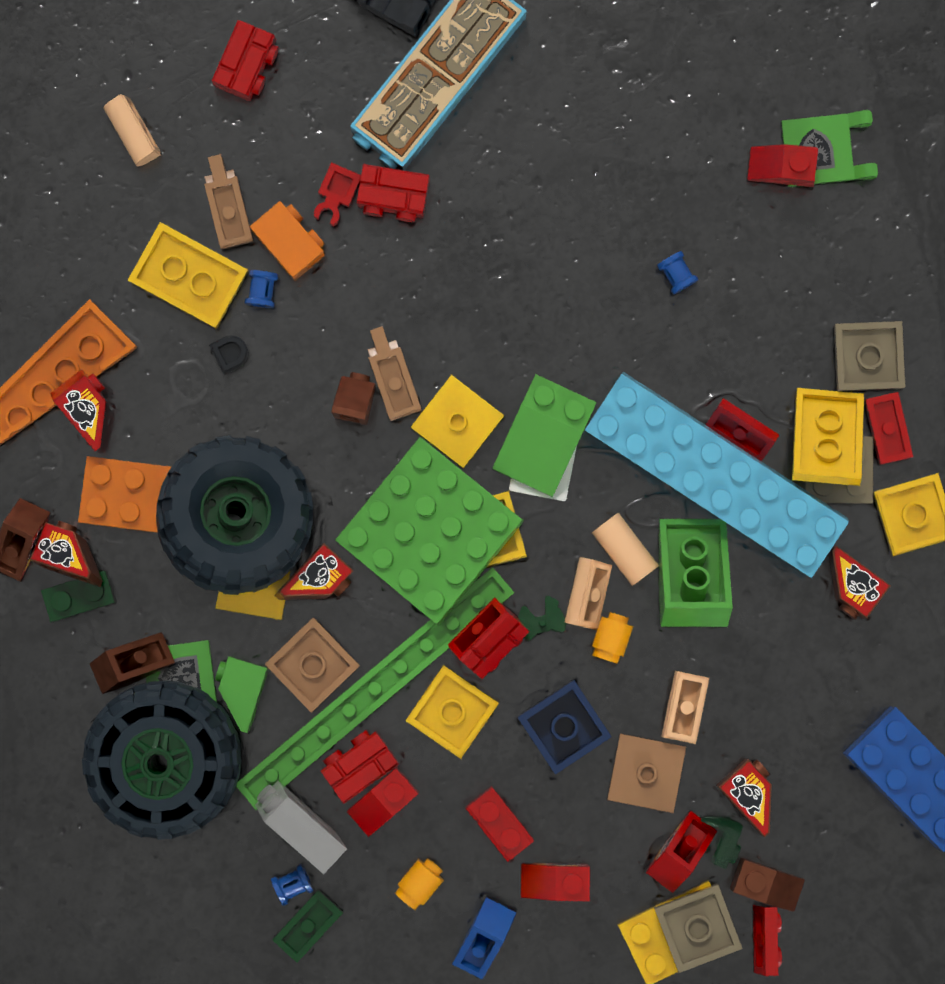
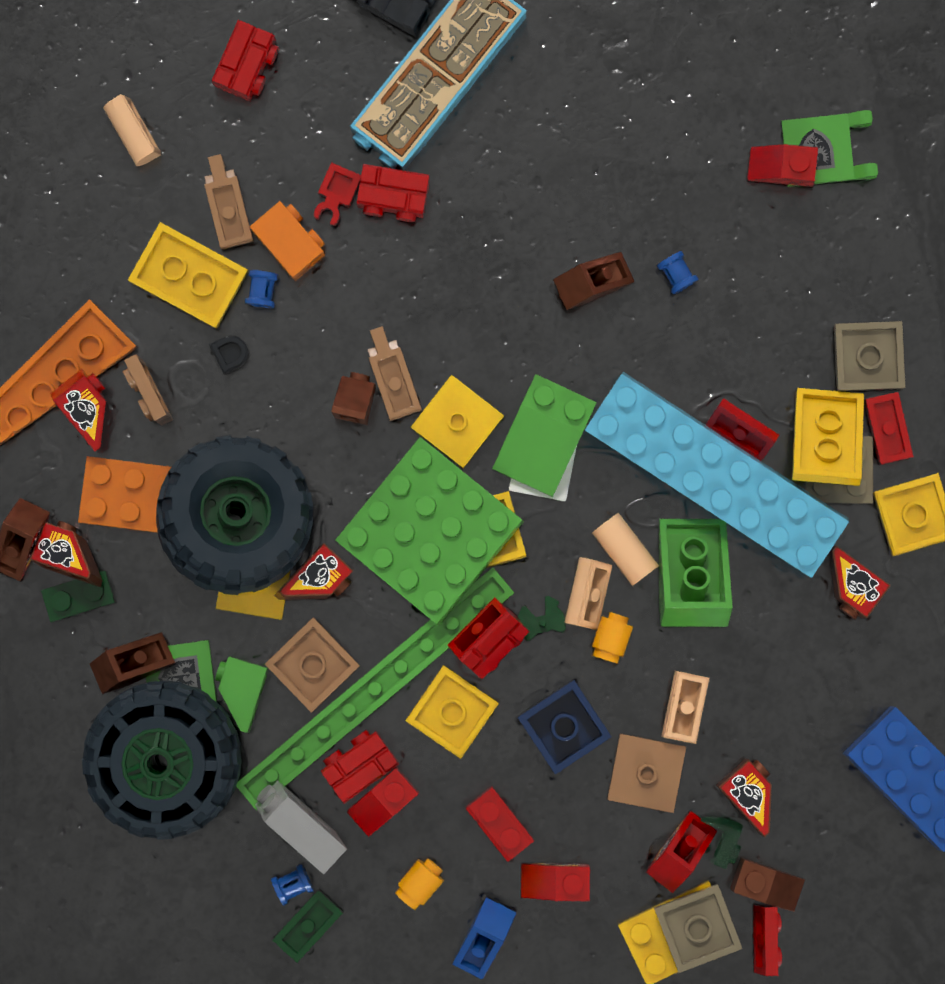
none -> medium nougat plate [123,354,173,426]
none -> copper slope [553,252,635,310]

